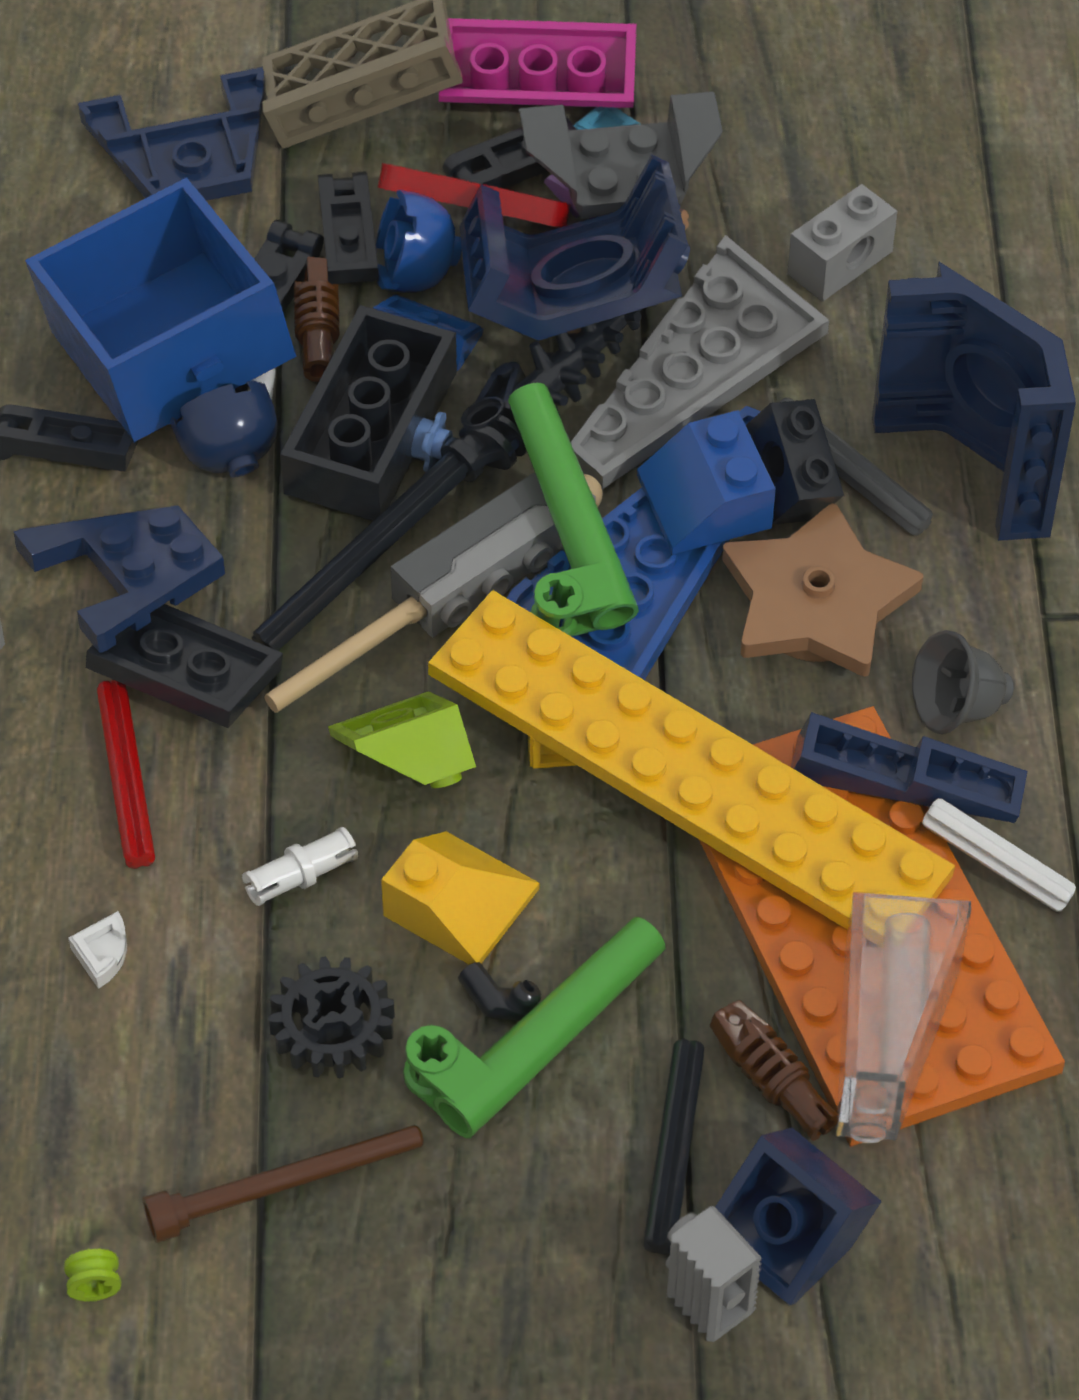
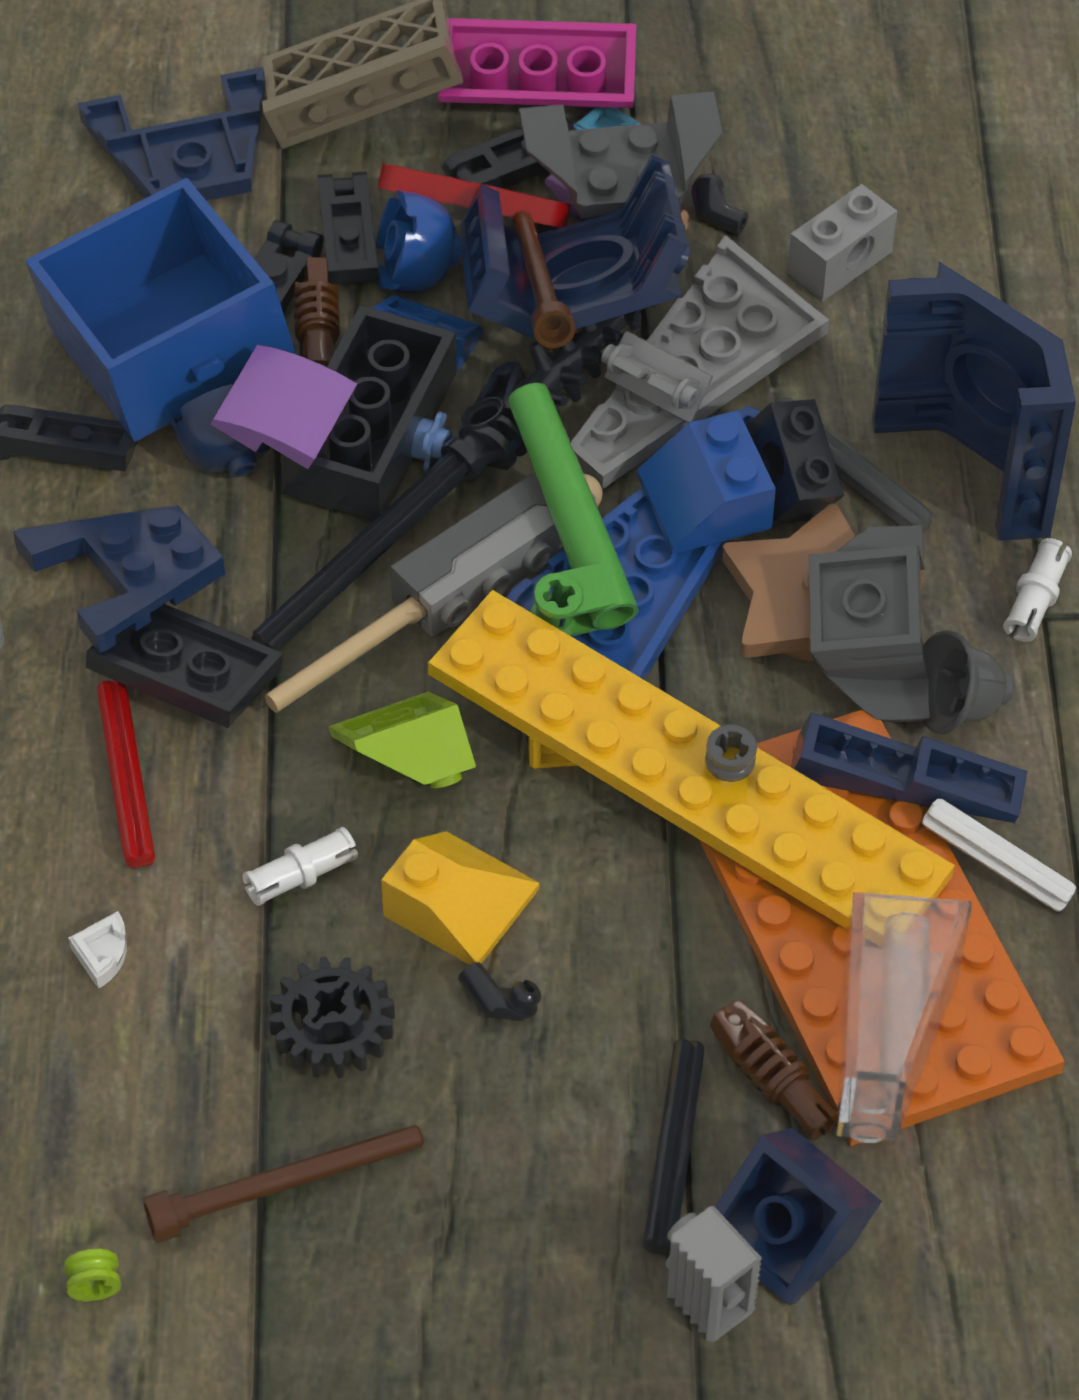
bright green axle [403,917,666,1138] -> none
none -> medium lavender slope [210,345,357,469]
none -> reddish brown piece [513,211,576,348]
none -> light grey hinge [601,331,714,423]
none -> black arm [691,173,748,235]
none -> dark grey bush [705,724,757,782]
none -> dark grey piece [809,525,930,722]
none -> white pin [1003,538,1072,642]

